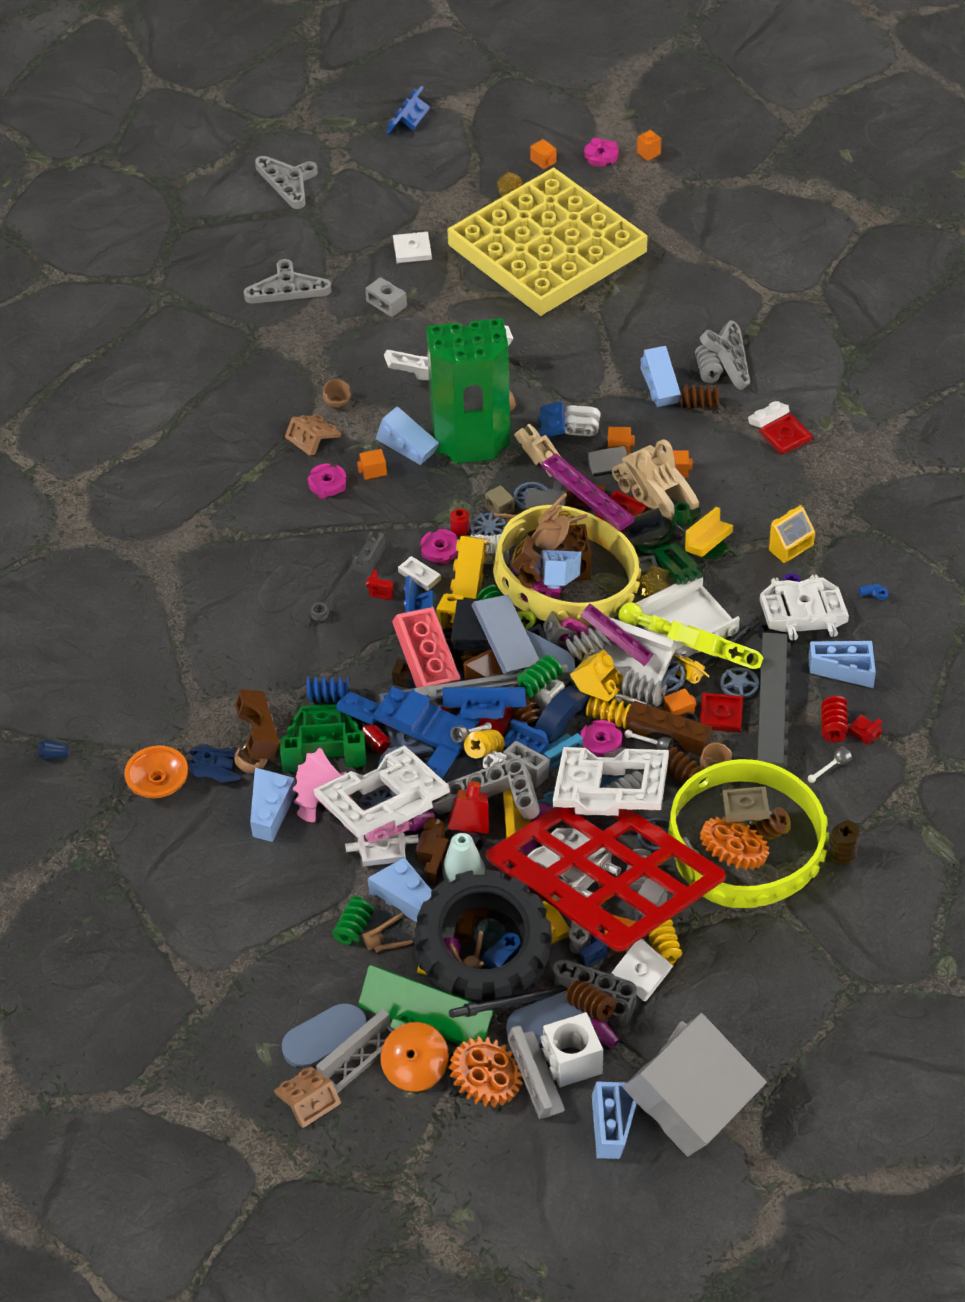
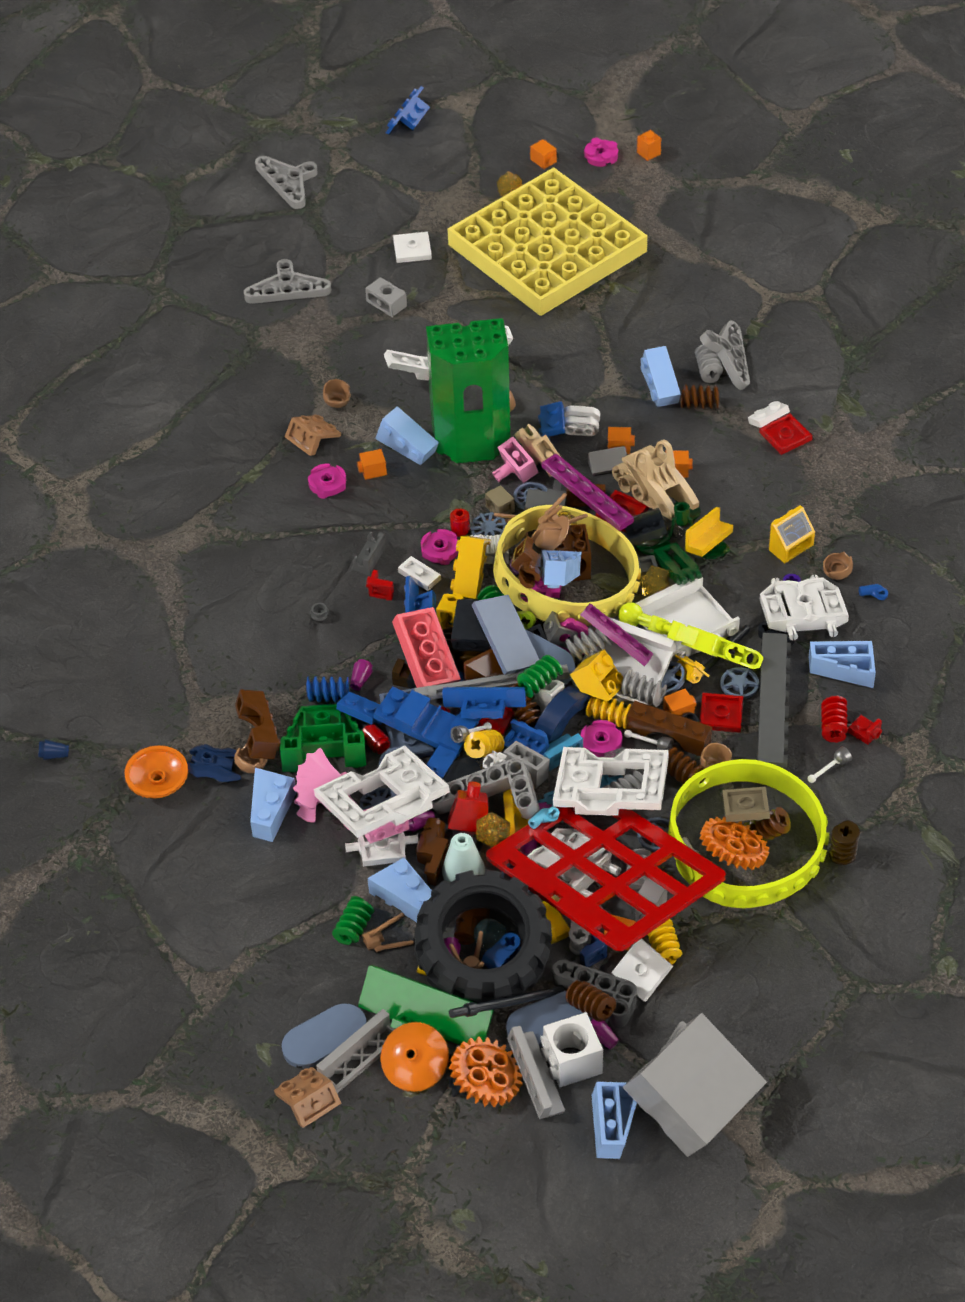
none -> magenta cone [349,659,373,691]
none -> clear yellow brick [476,813,510,847]
none -> bright pink brick [492,437,539,483]
none -> medium azure arm [528,807,560,829]
none -> medium nougat hair [823,552,853,580]

